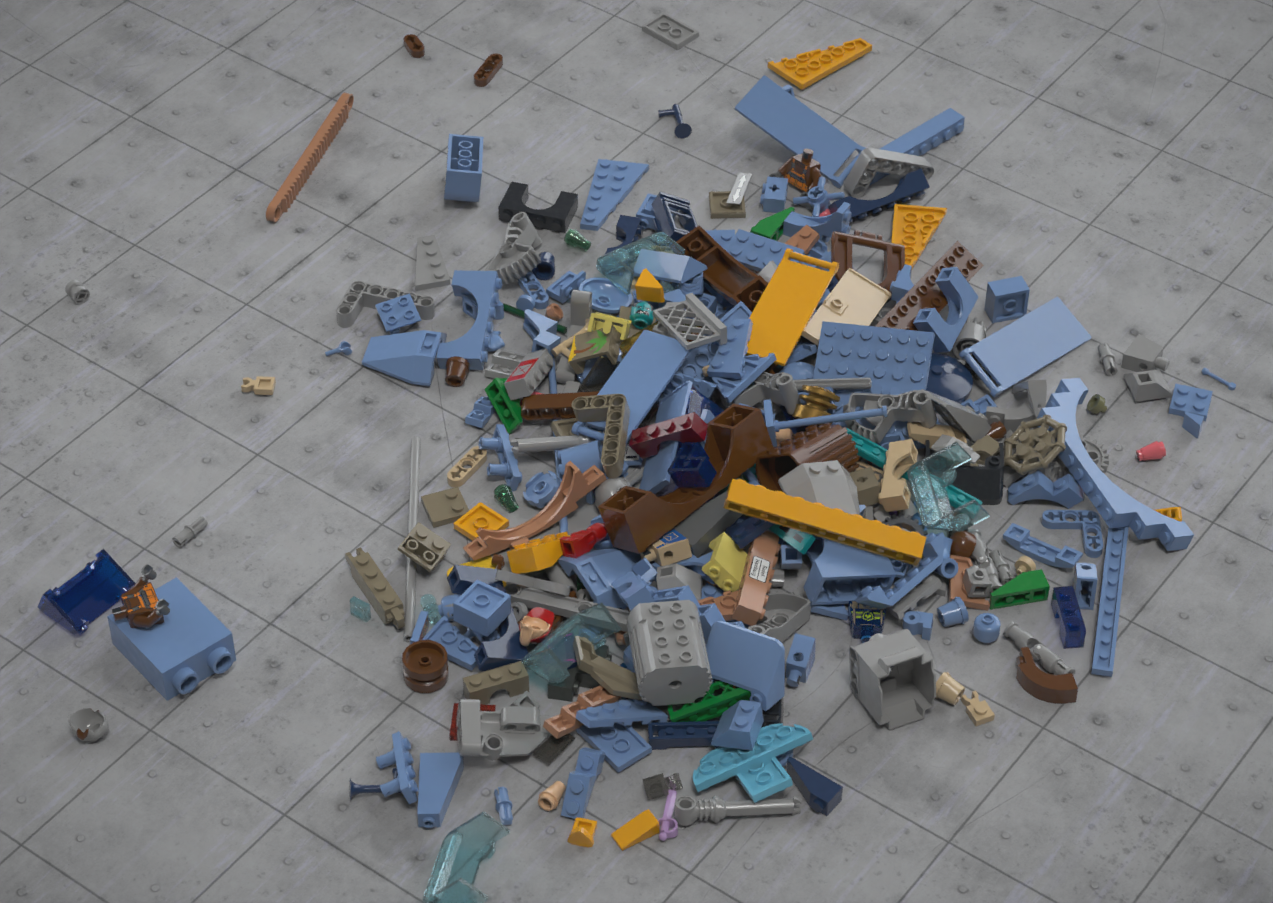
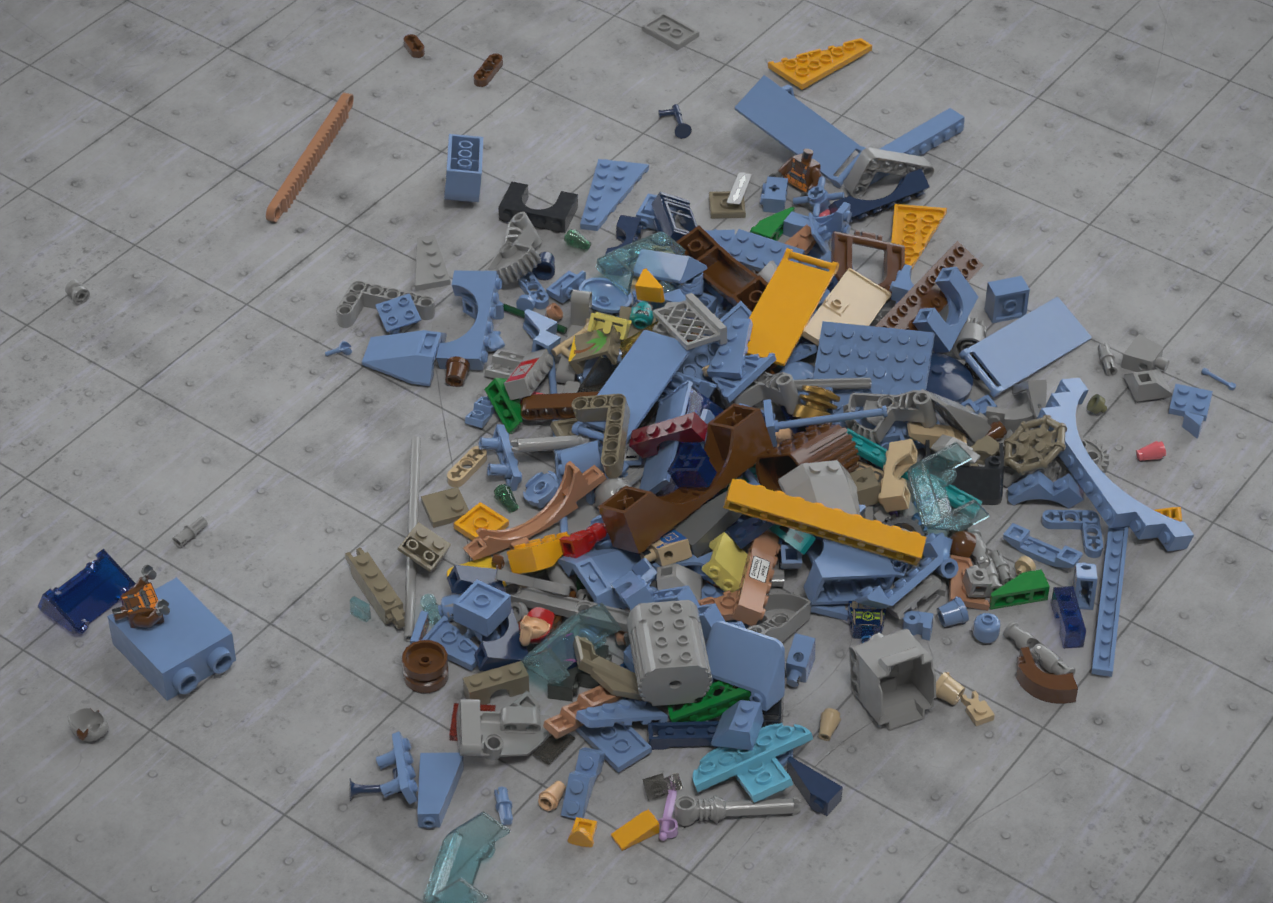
tan plate [241,376,276,395] -> none
none -> medium blue piece [808,212,831,254]
none -> tan cone [818,708,841,741]

